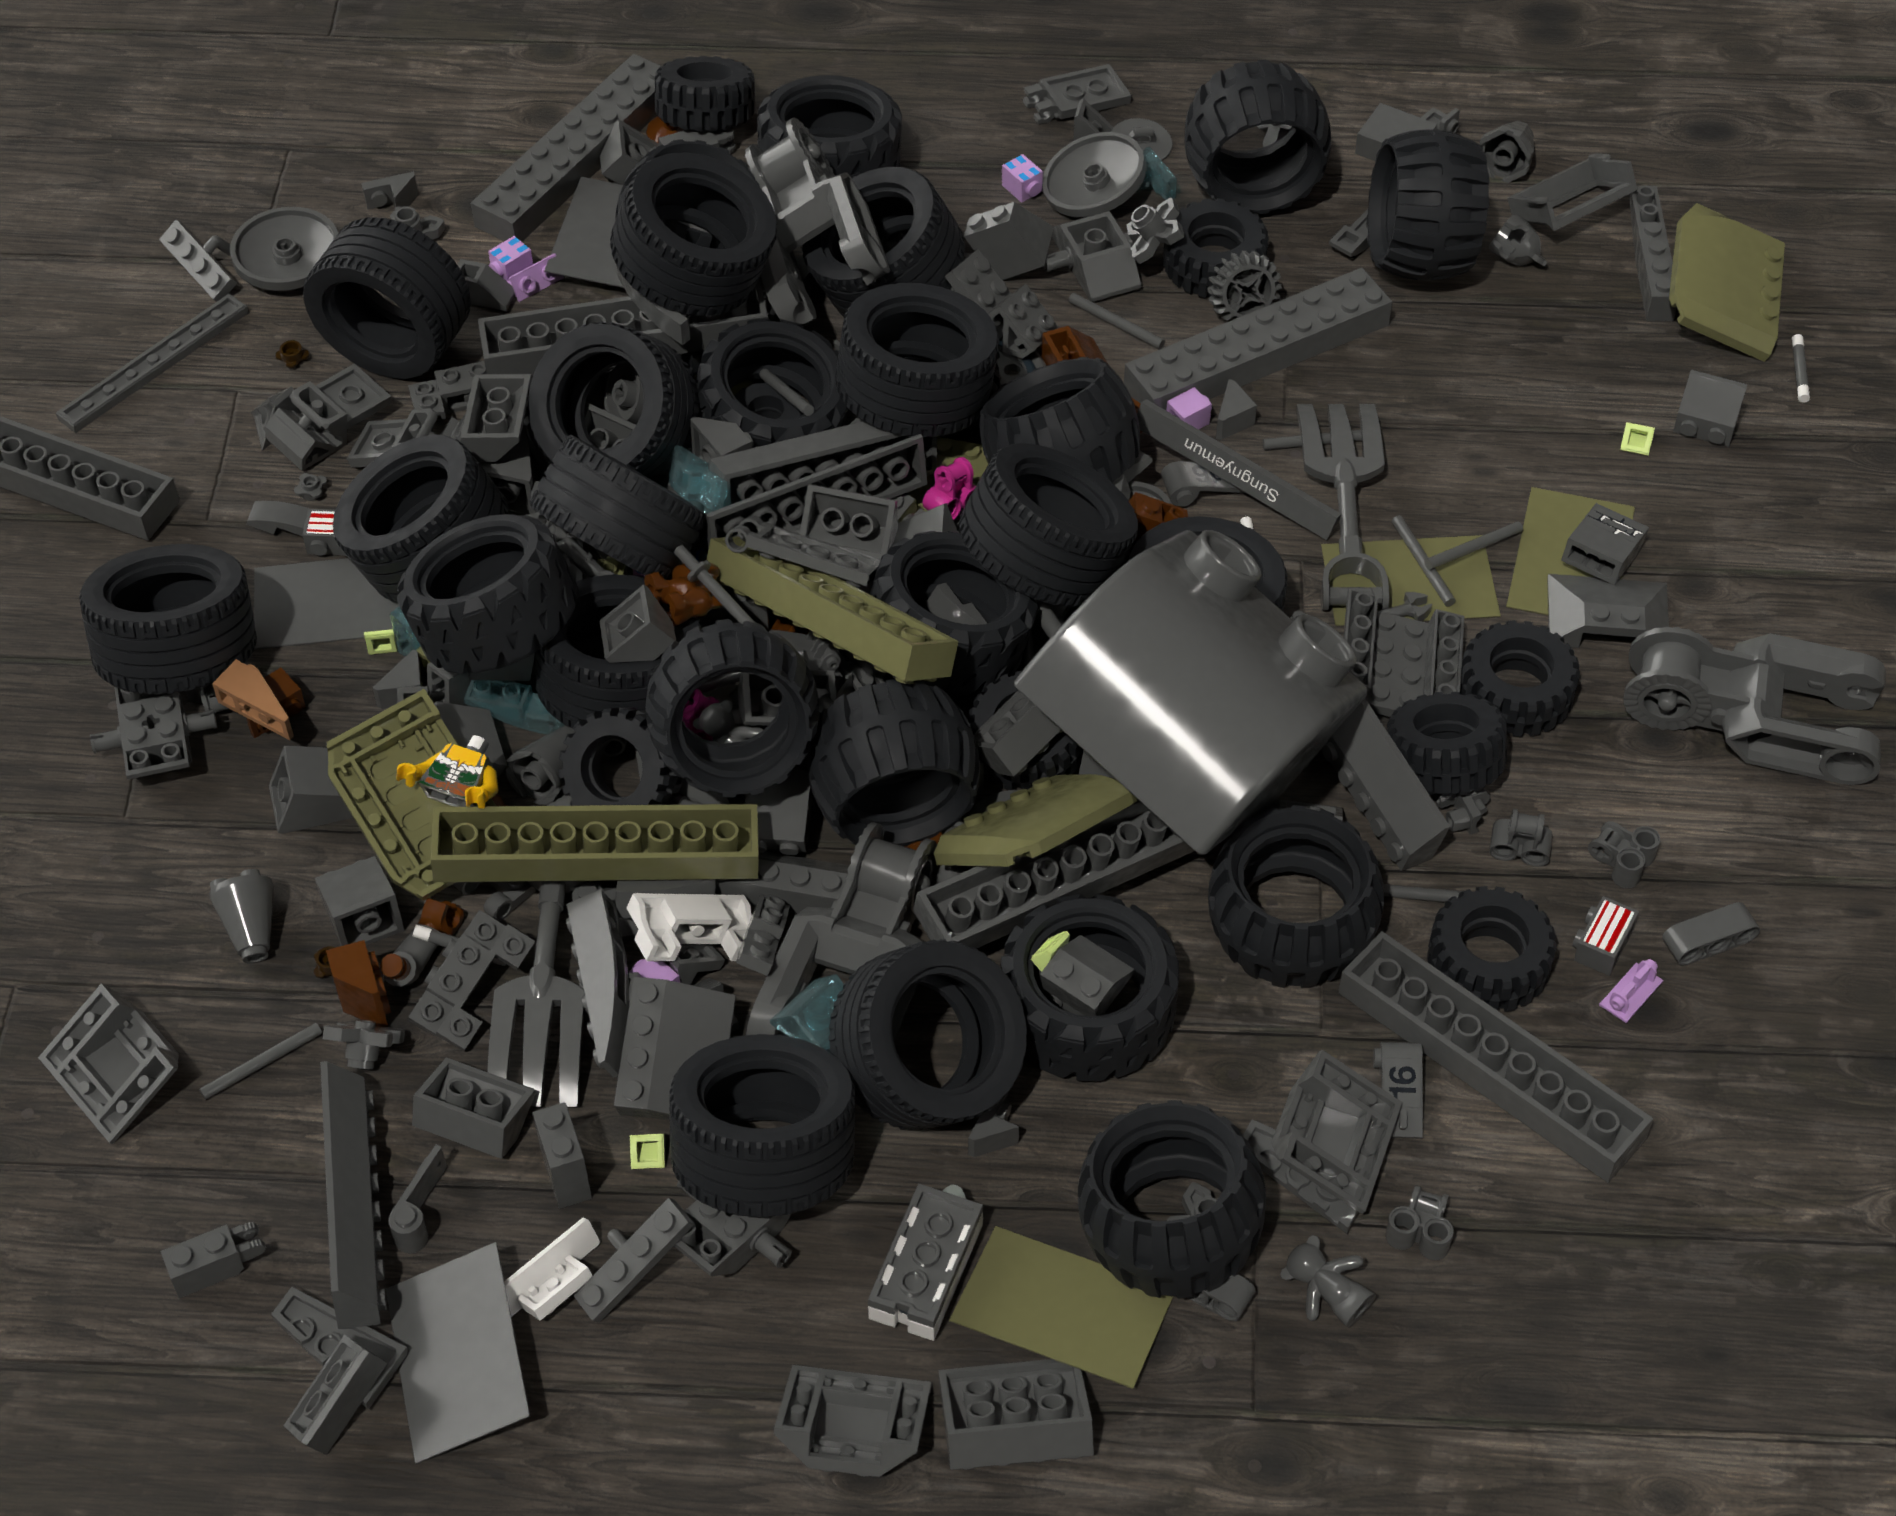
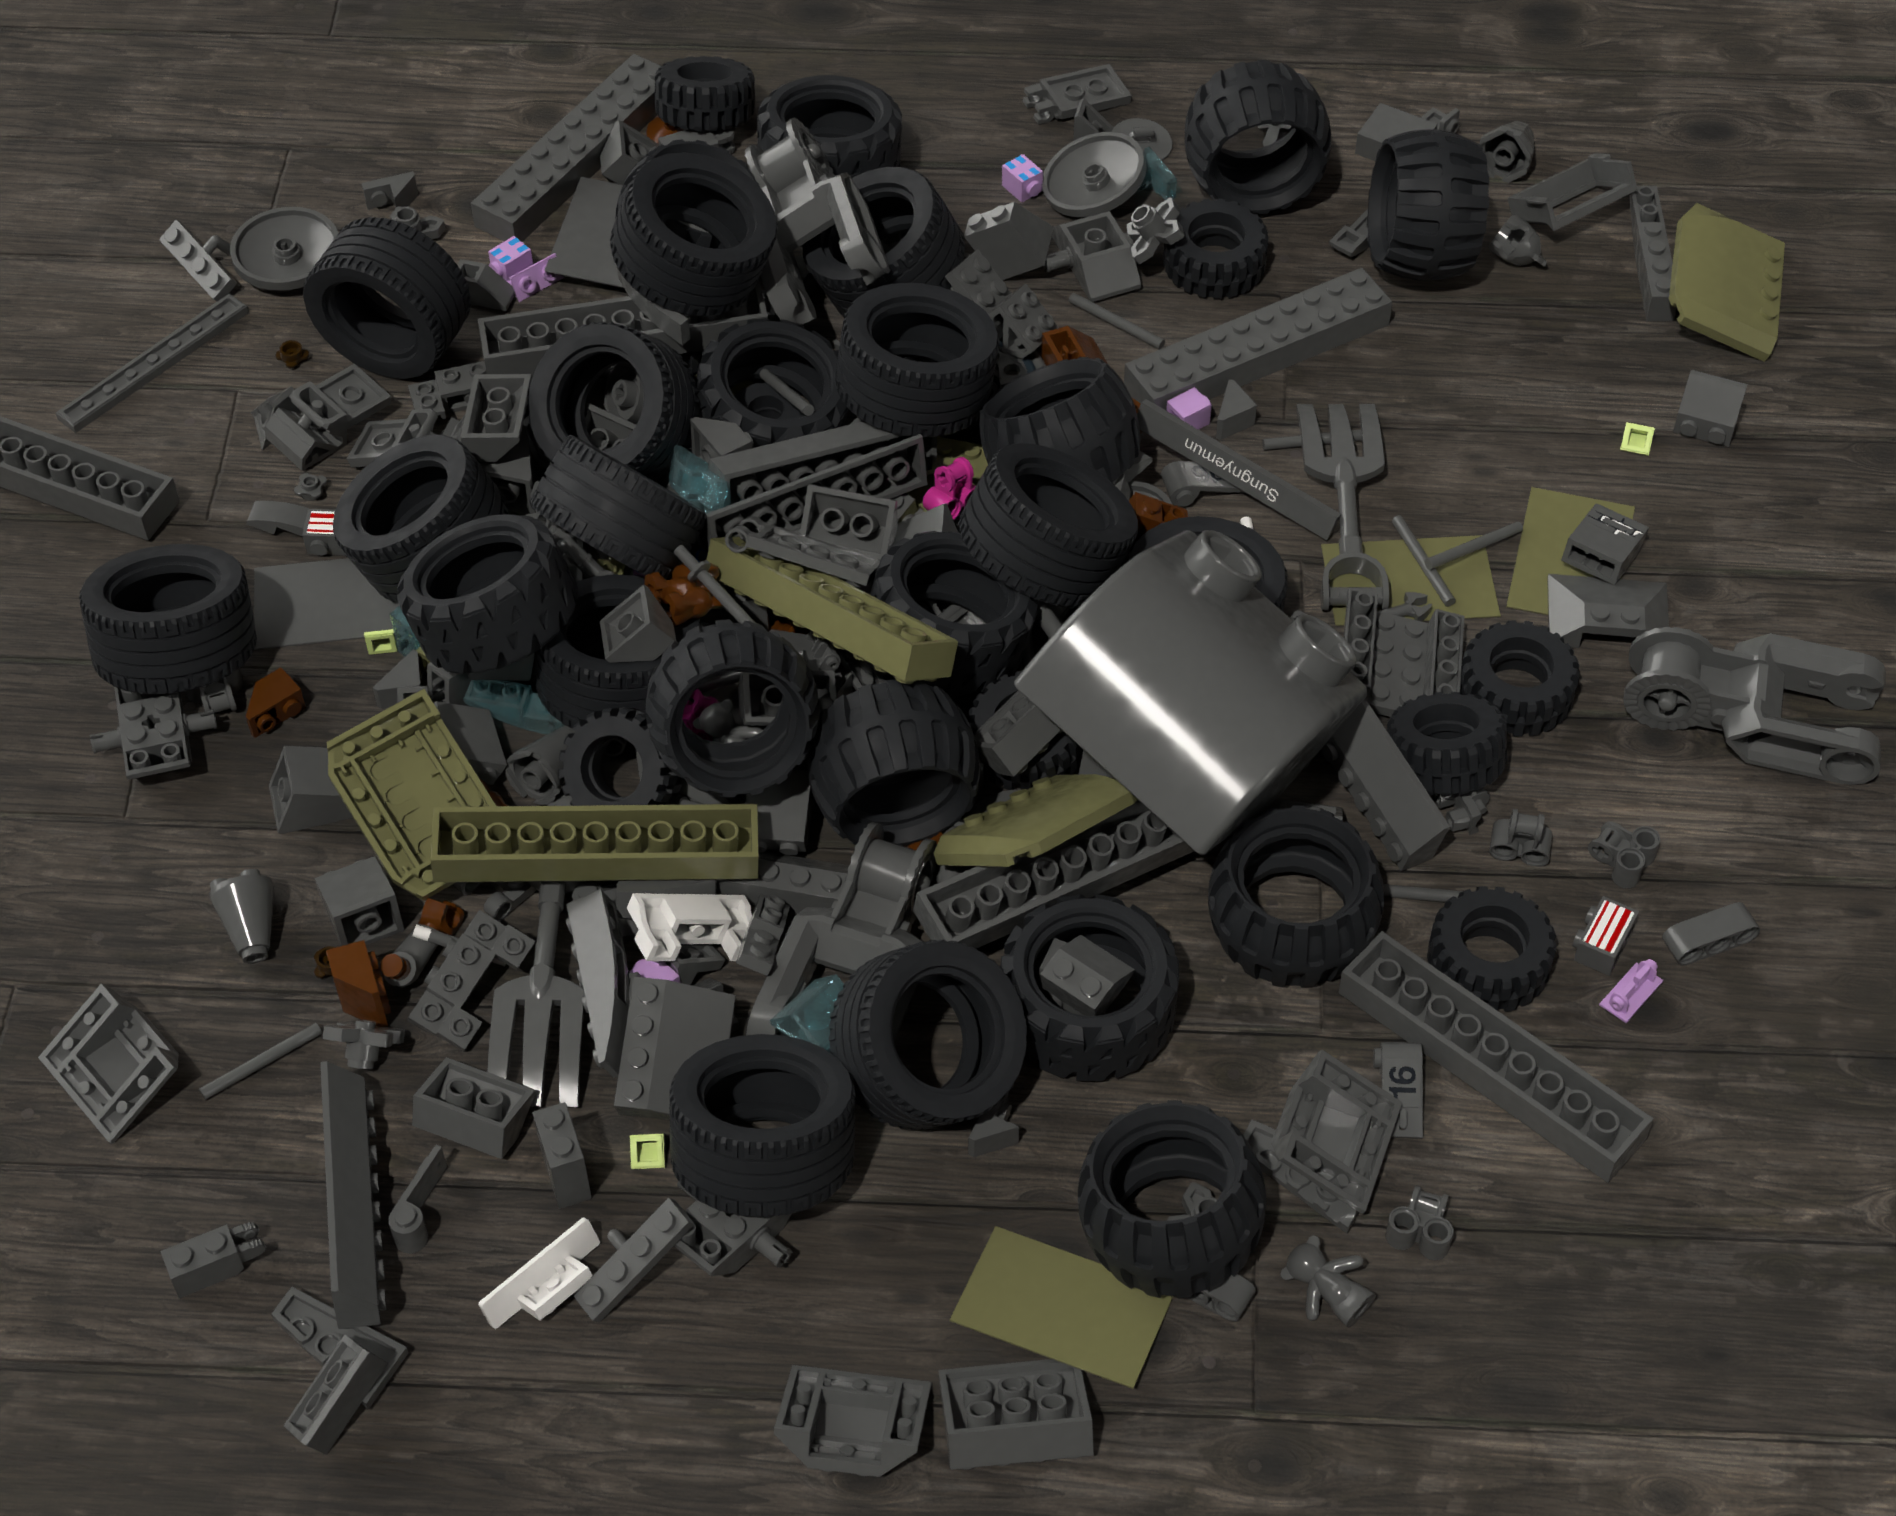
medium nougat slope [212,659,294,740] -> none
piece [386,1242,530,1464] -> none
torso [396,735,499,809] -> none
dark grey piece [868,1183,983,1341] -> none
dark grey slope [925,583,987,625] -> none
yellowish green slope [1031,931,1070,972] -> none
dark grey gear [1207,250,1282,321] -> none
dark grey bar [1792,334,1810,403] -> none

